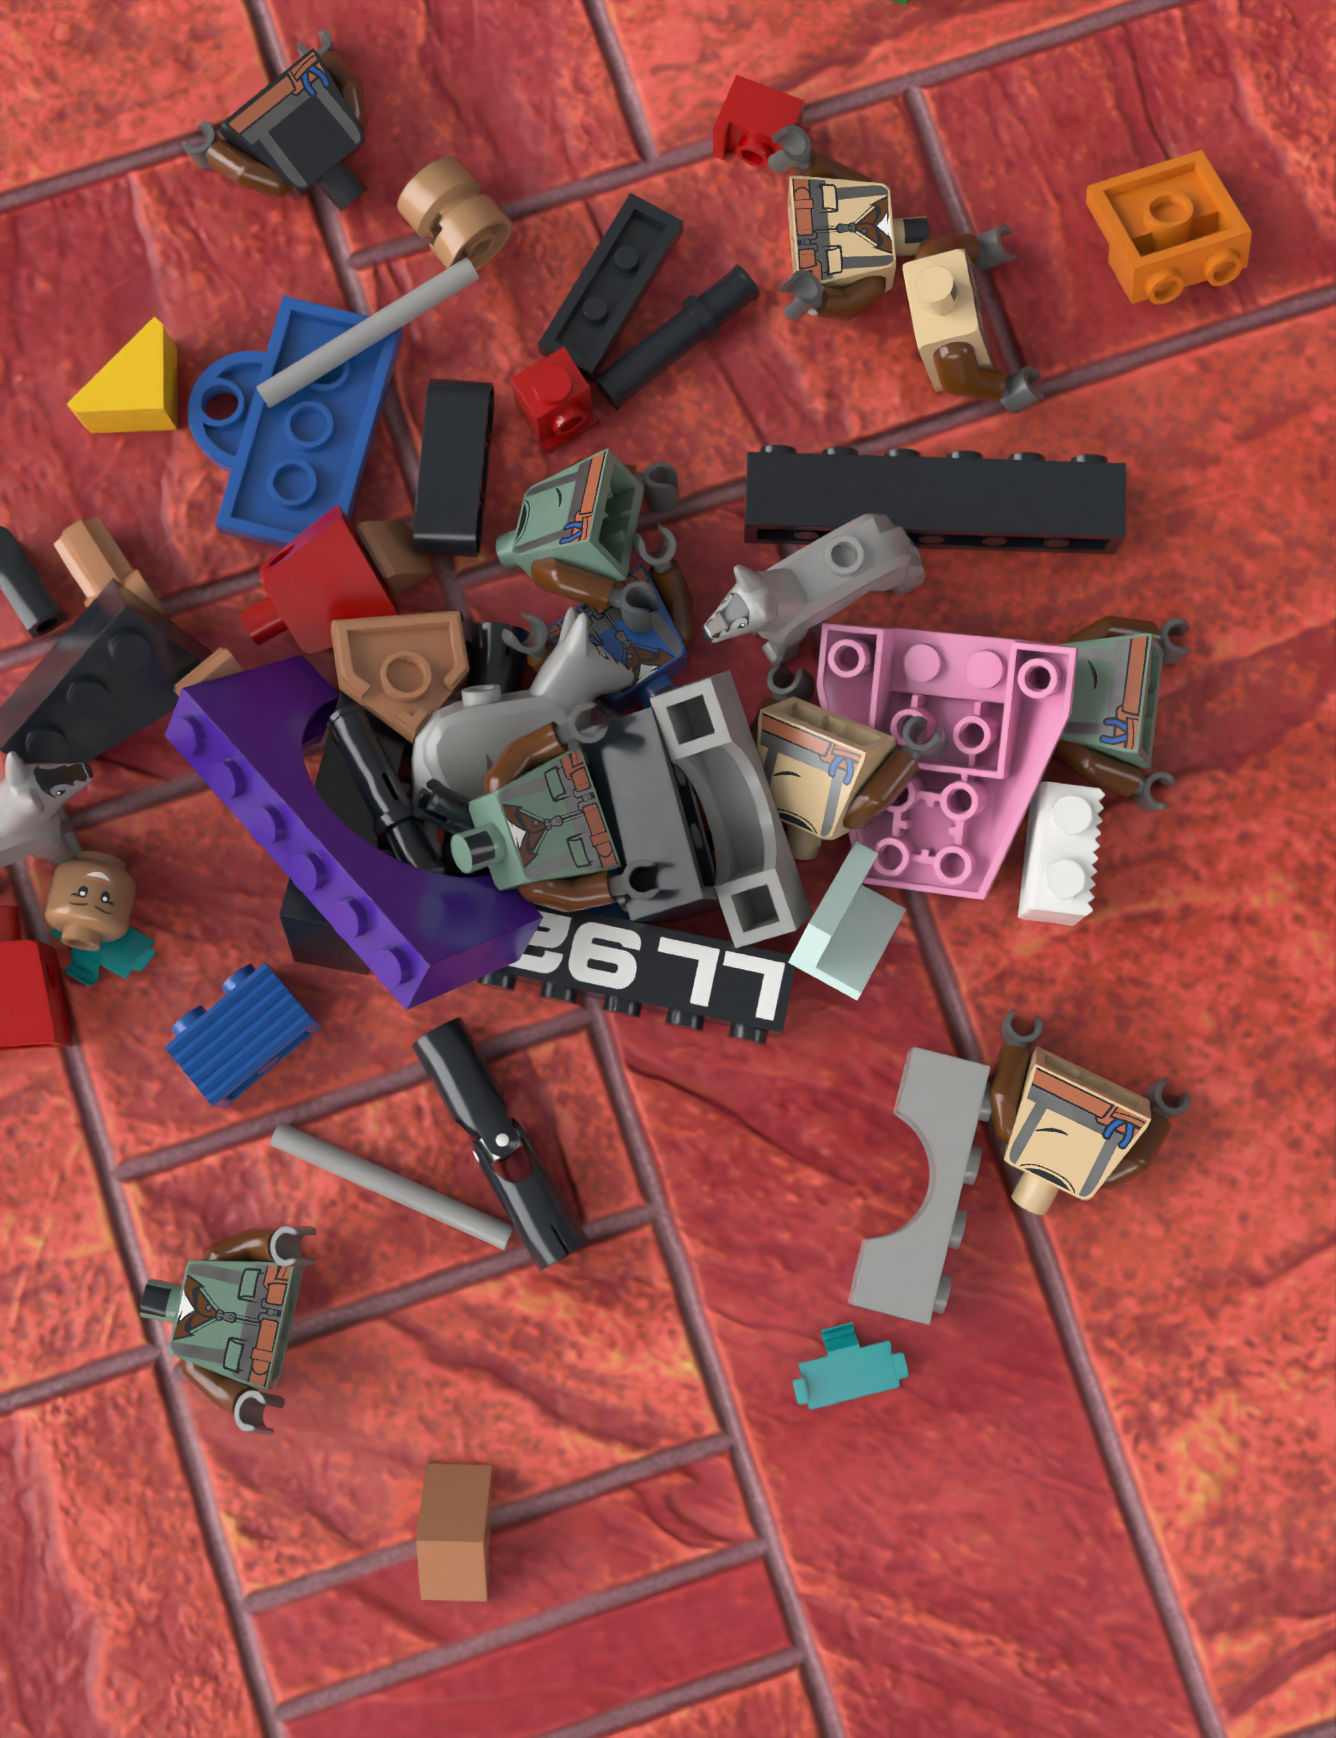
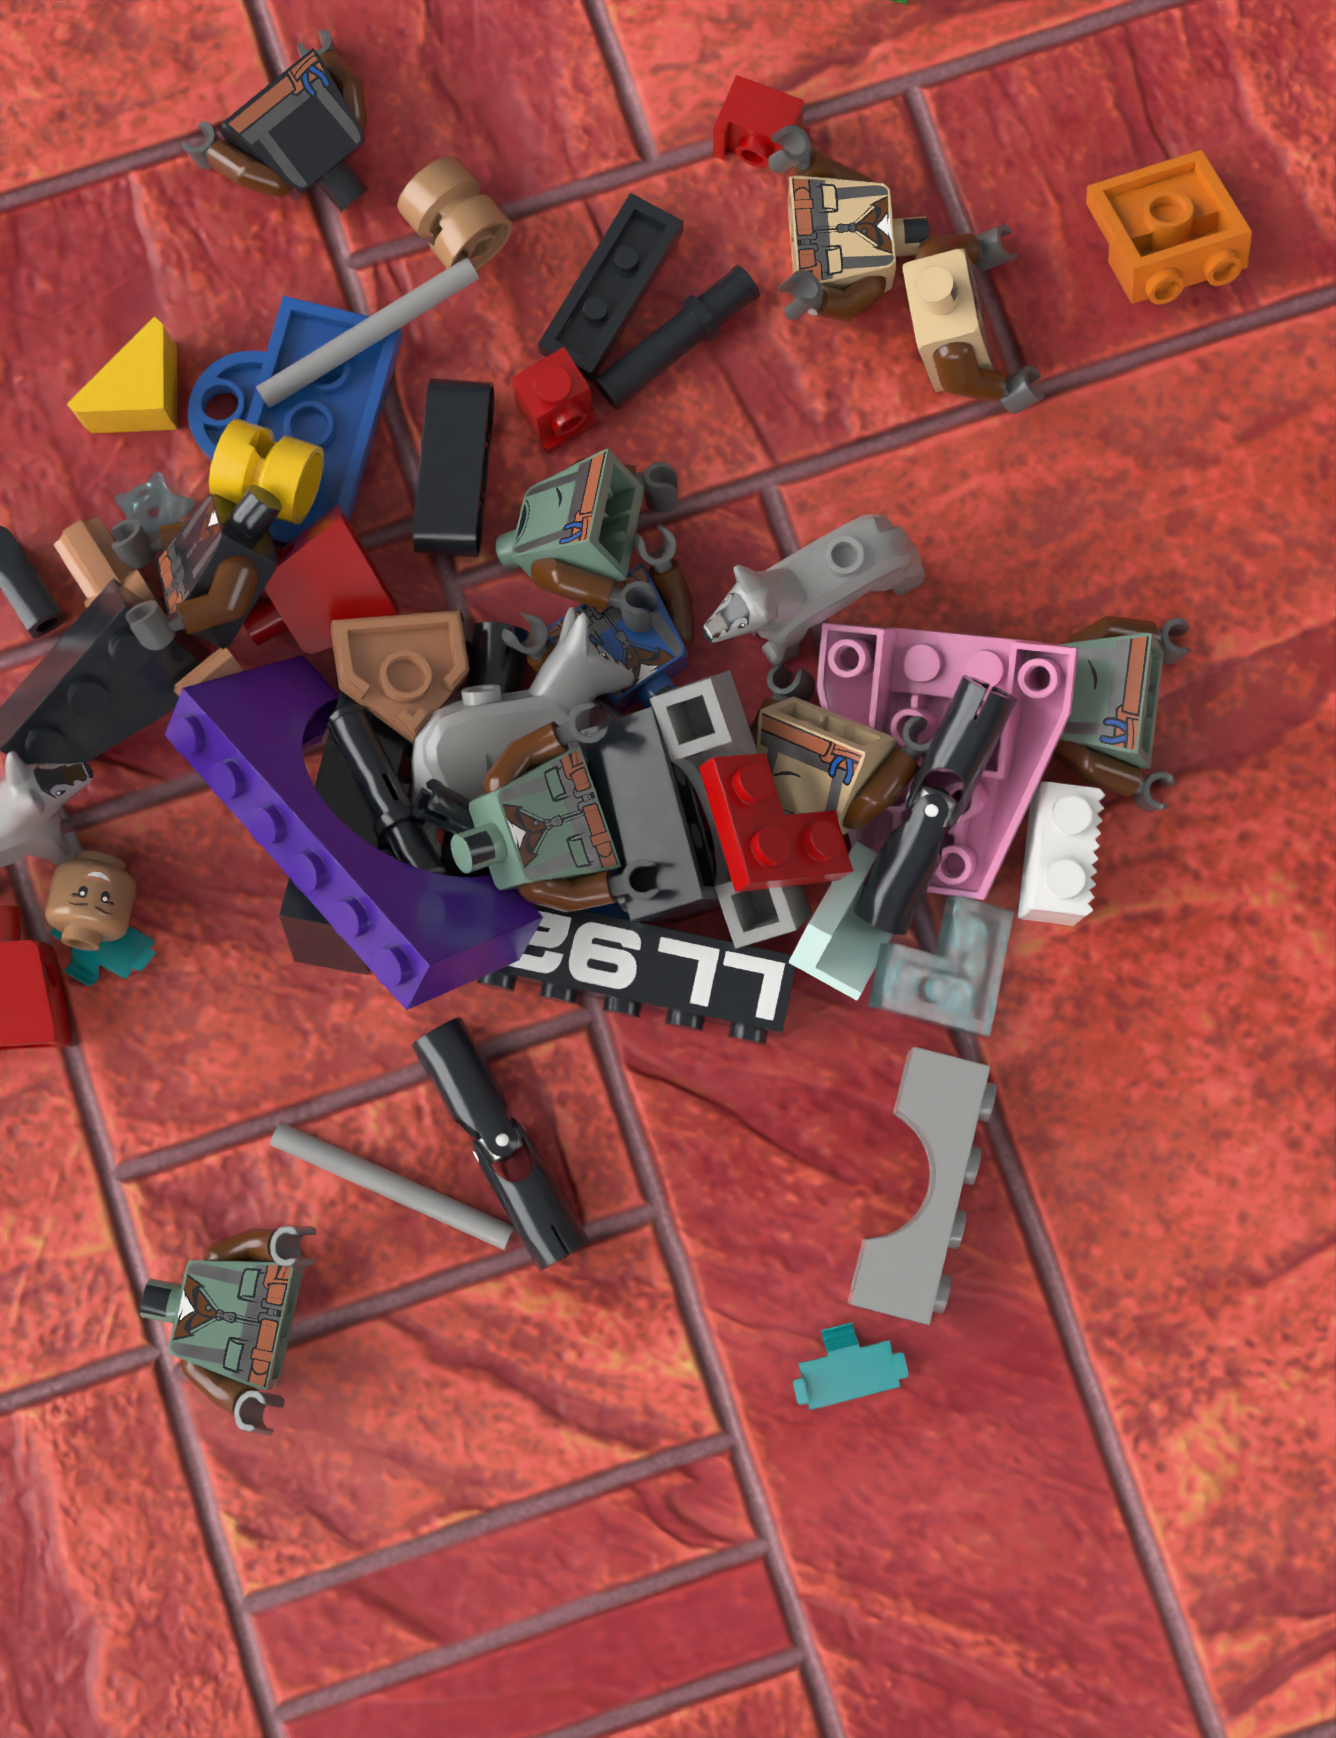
blue brick [164,963,322,1109] -> none
nougat slope [356,521,433,595] -> none
nougat slope [416,1462,493,1602] -> none
black brick [744,445,1126,554] -> none
torso [989,1009,1191,1215] -> none
none -> torso [111,485,282,650]
none -> clear light blue plate [114,472,194,535]
none -> yellow wheel [209,419,324,525]
none -> red plate [699,753,854,892]
none -> black piece [853,675,1017,935]
none -> clear light blue plate [868,896,1014,1037]

